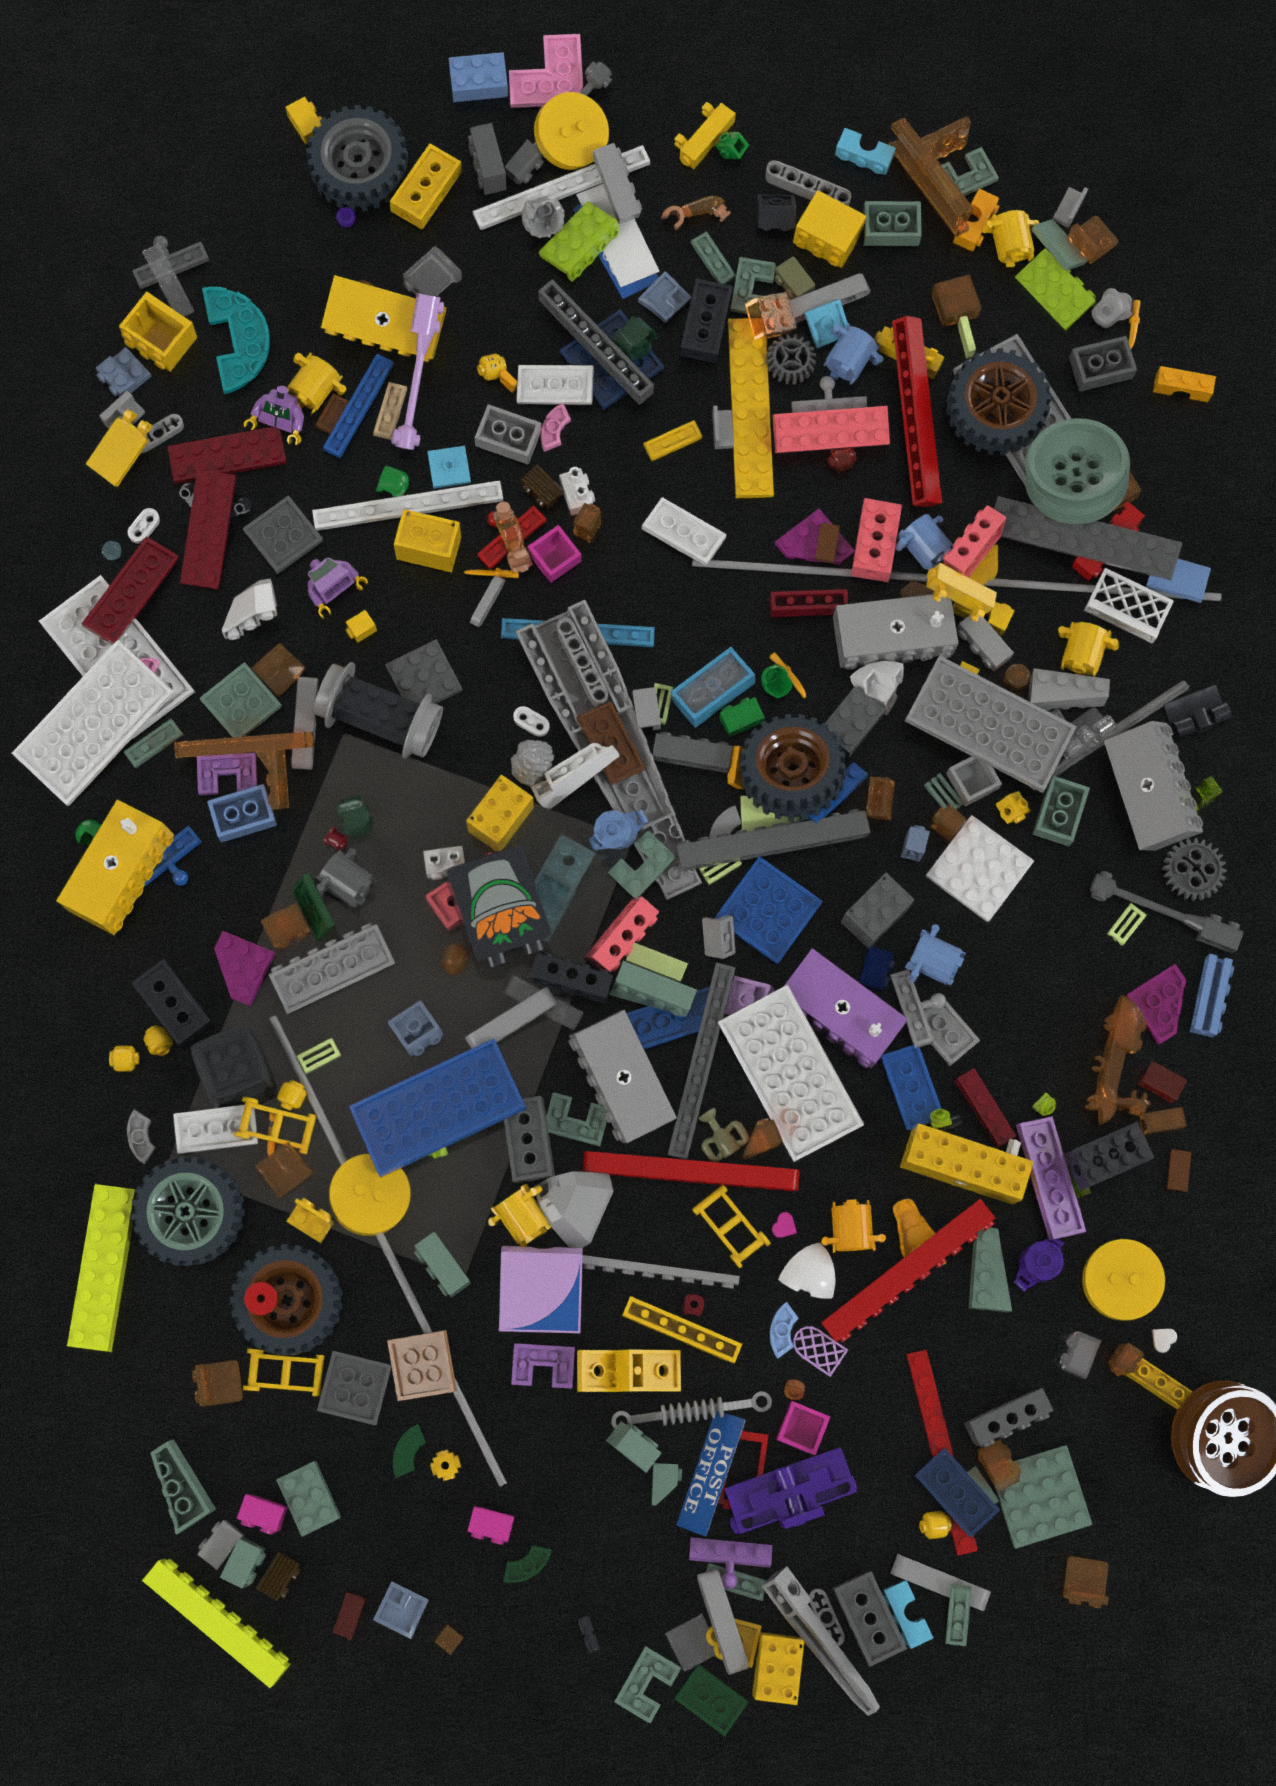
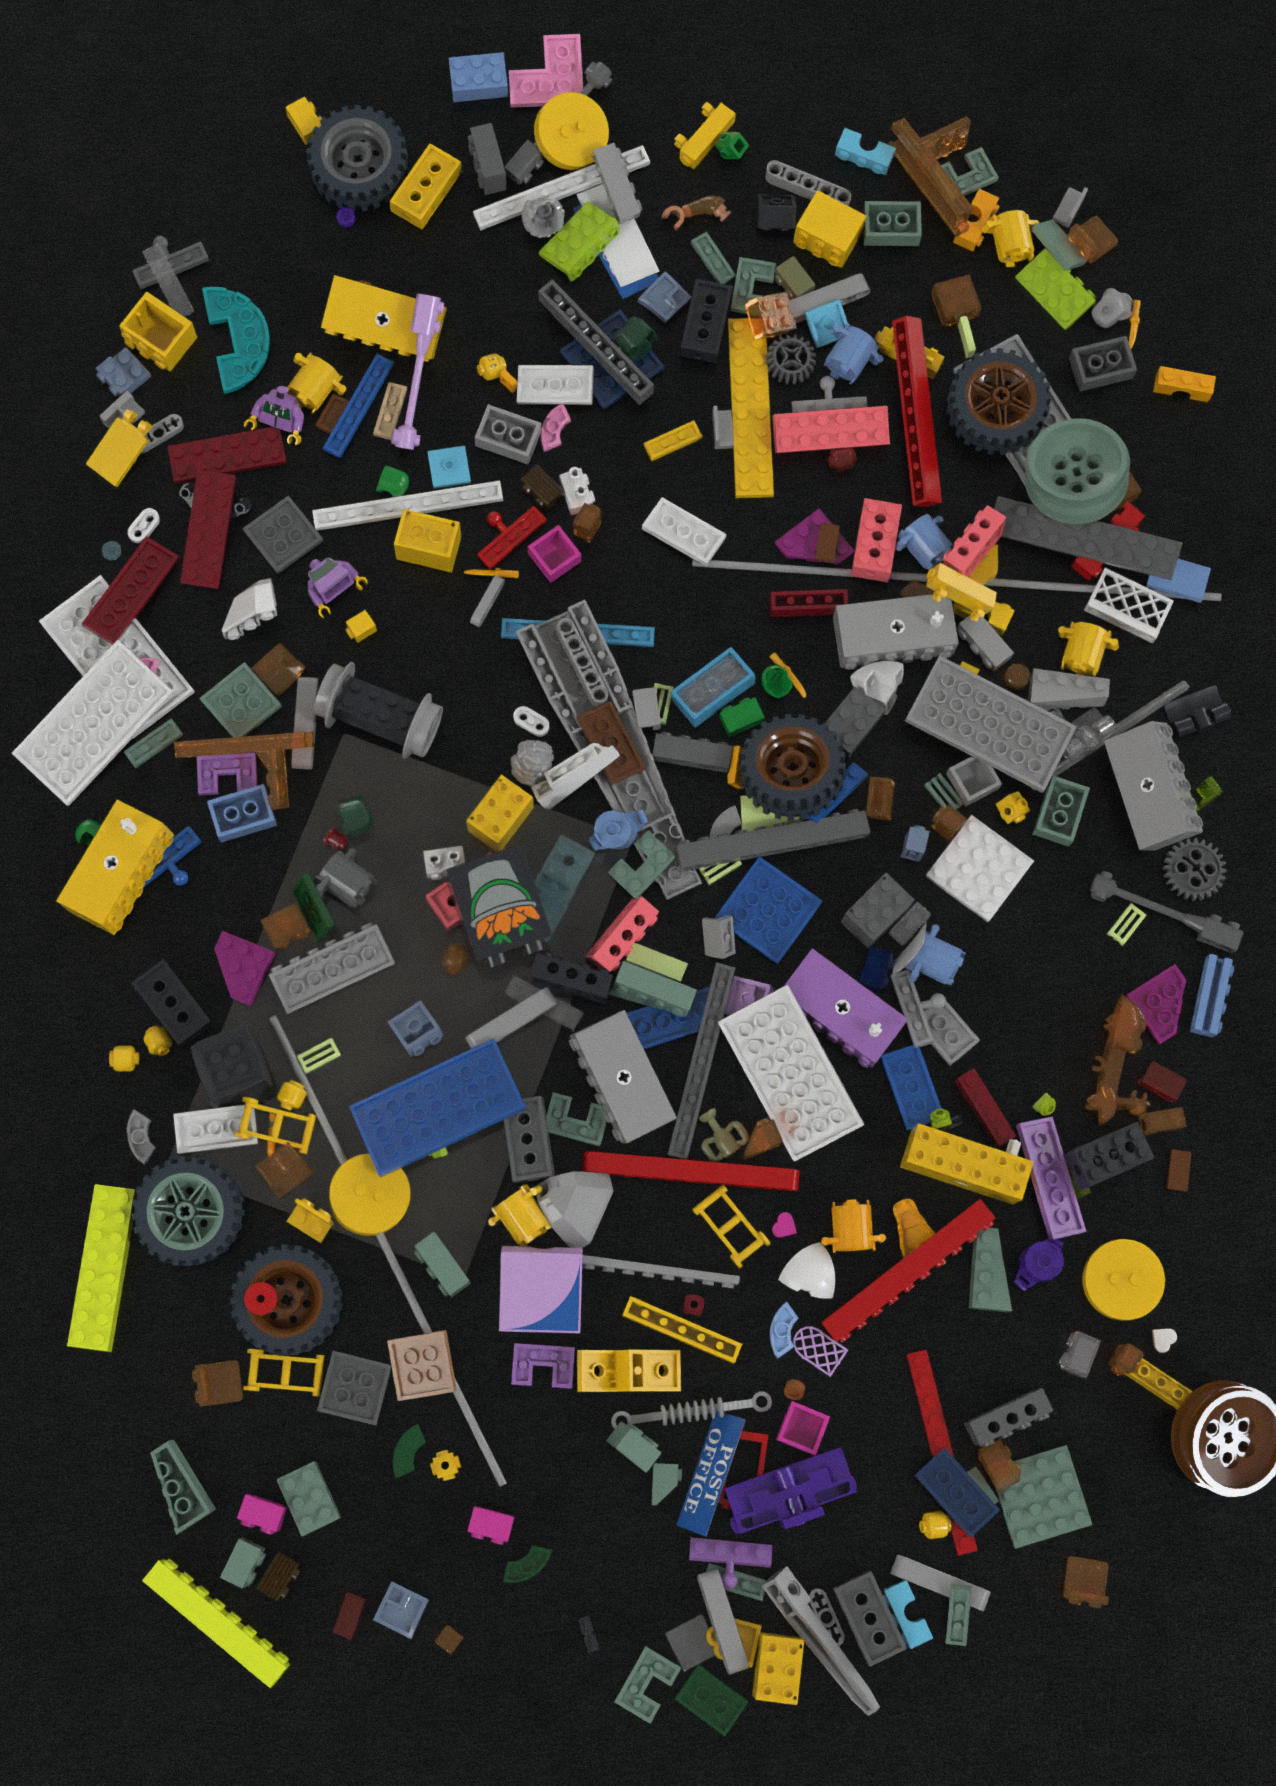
light grey brick [198,1520,245,1570] -> none
dark grey plate [385,639,463,704] -> none
clear panel [403,246,462,297] -> none
piece [494,502,533,572] -> none
none -> clear brick [889,902,931,946]
none -> white sticker [893,921,927,975]

